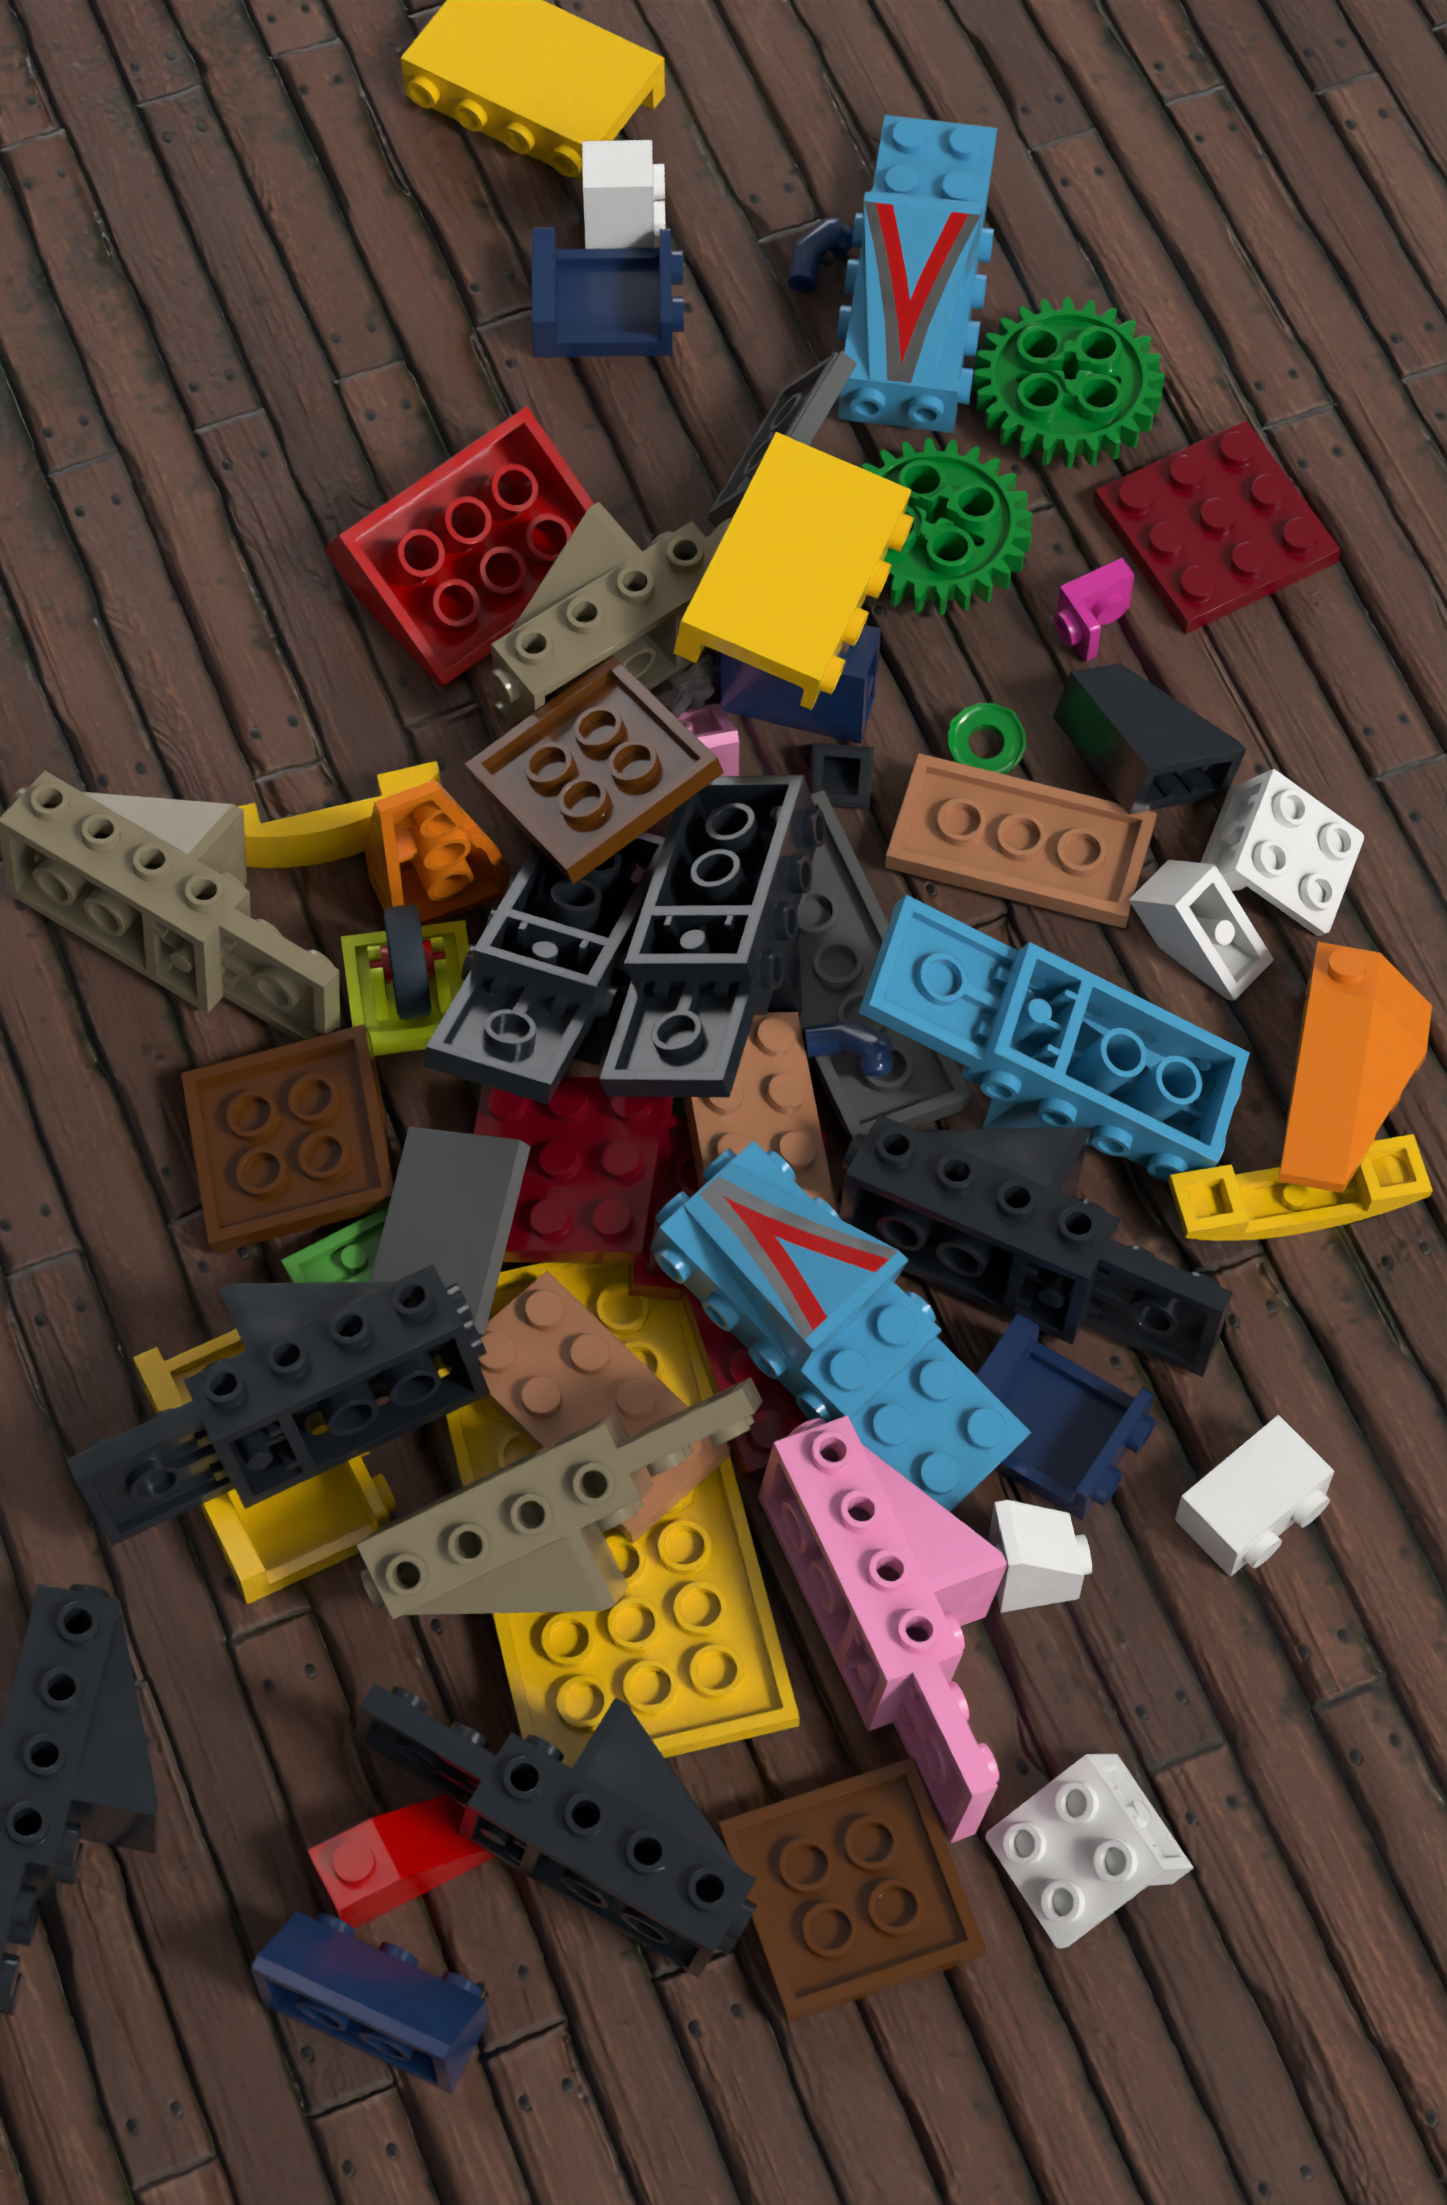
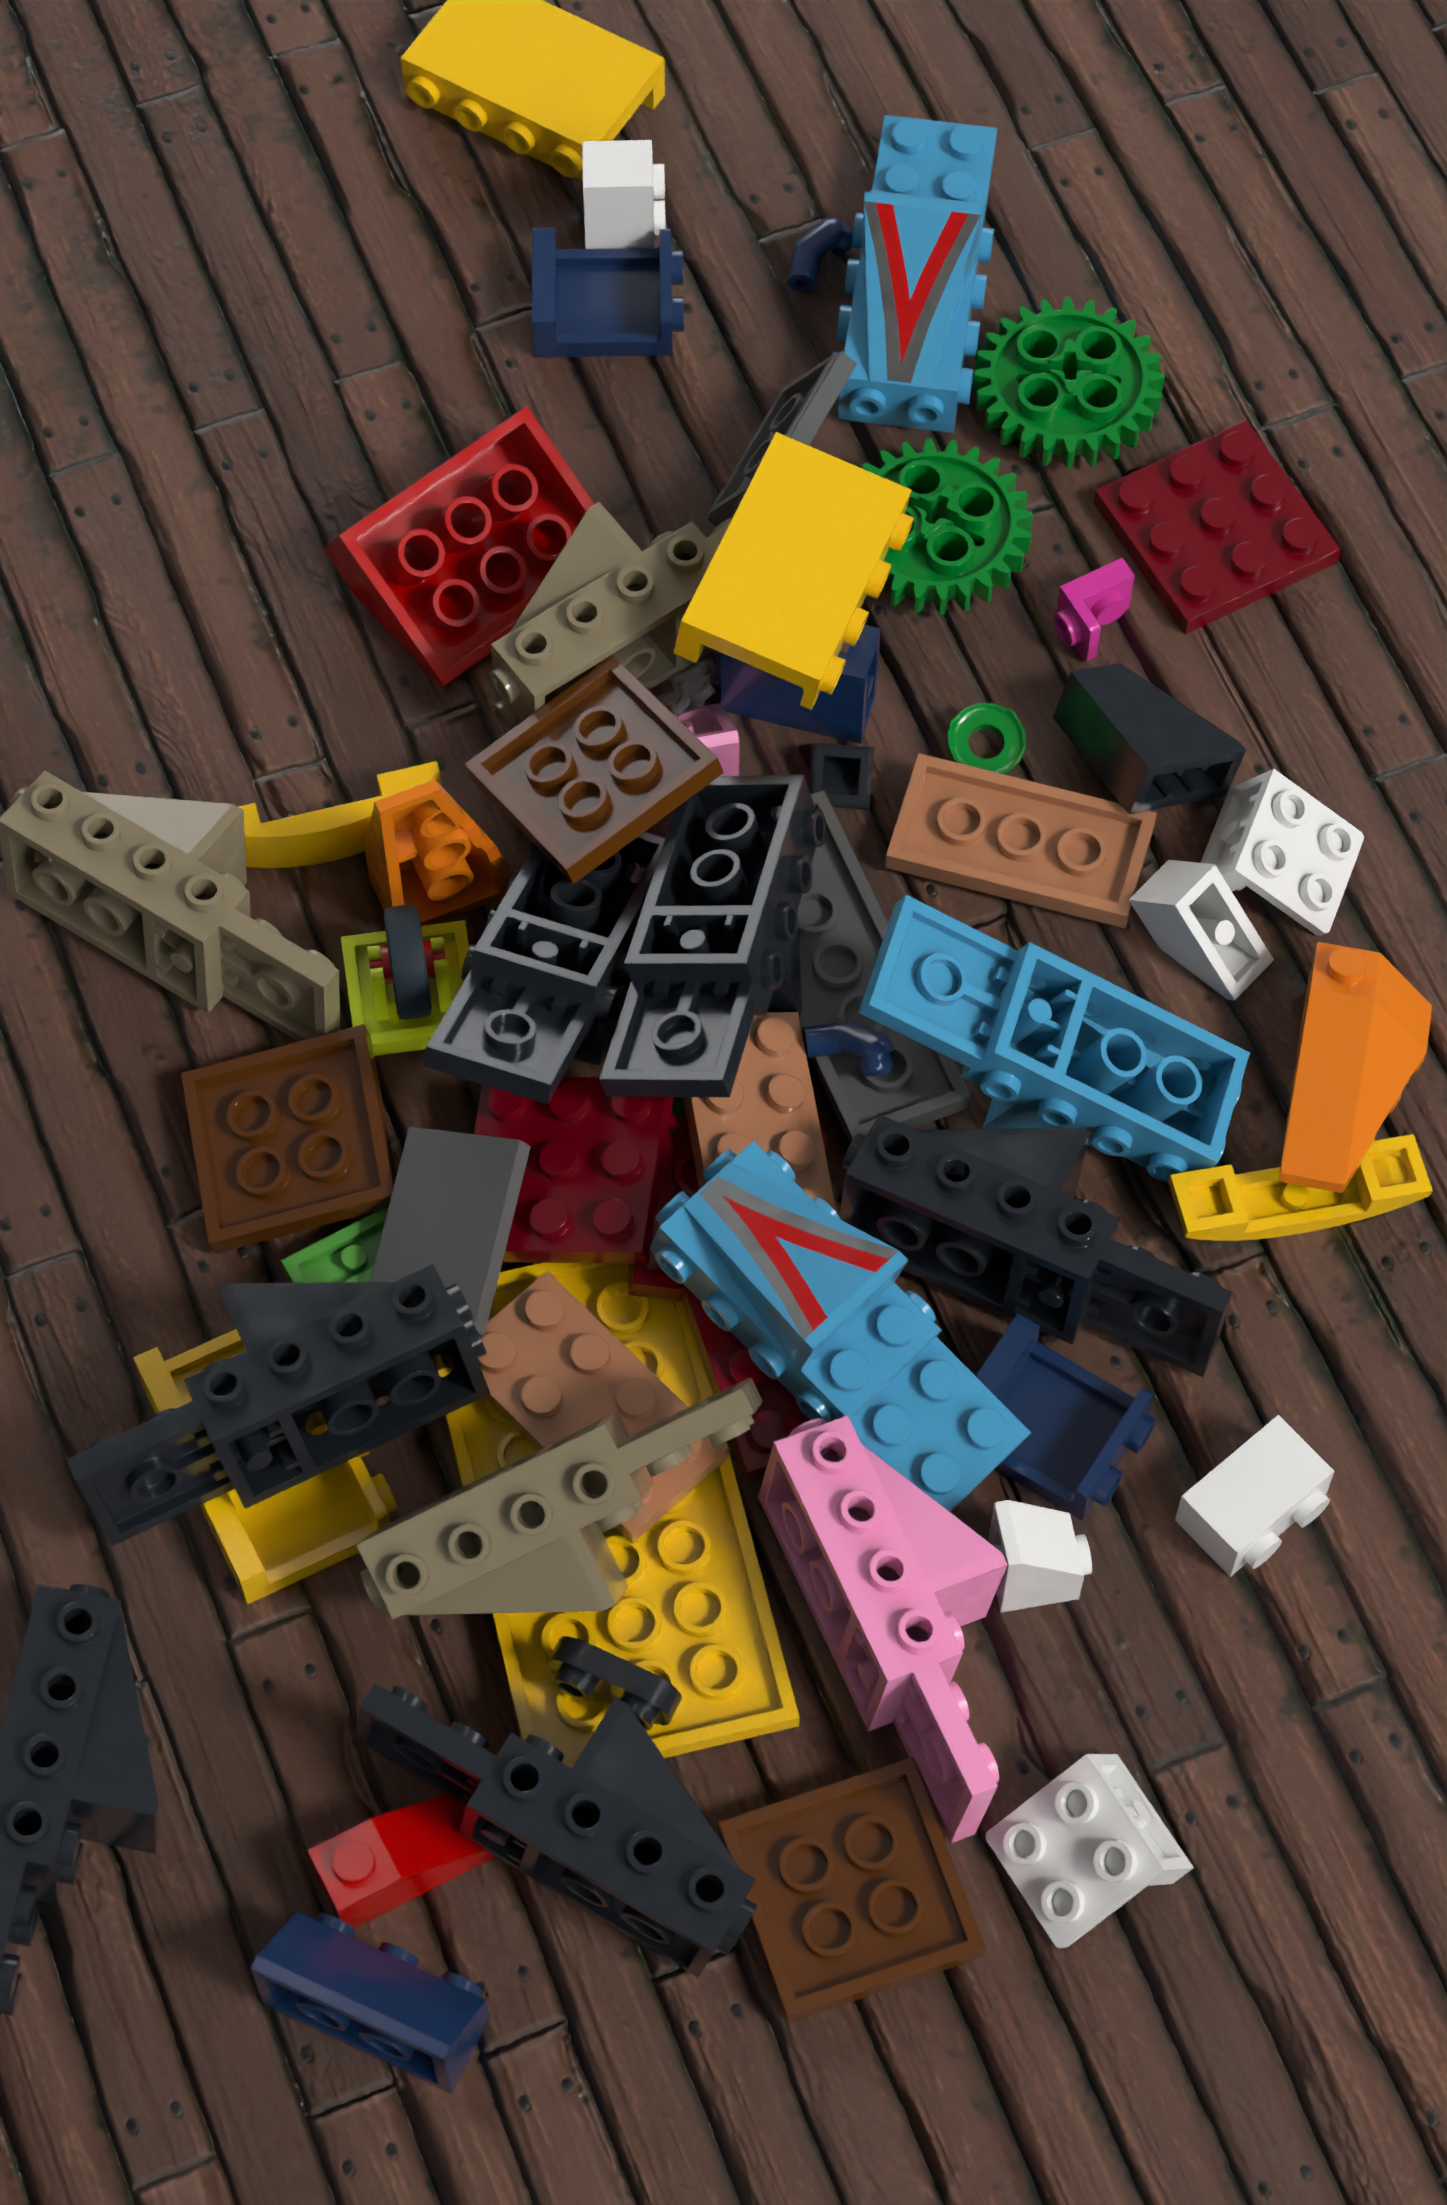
none -> black plate [547,1636,682,1730]

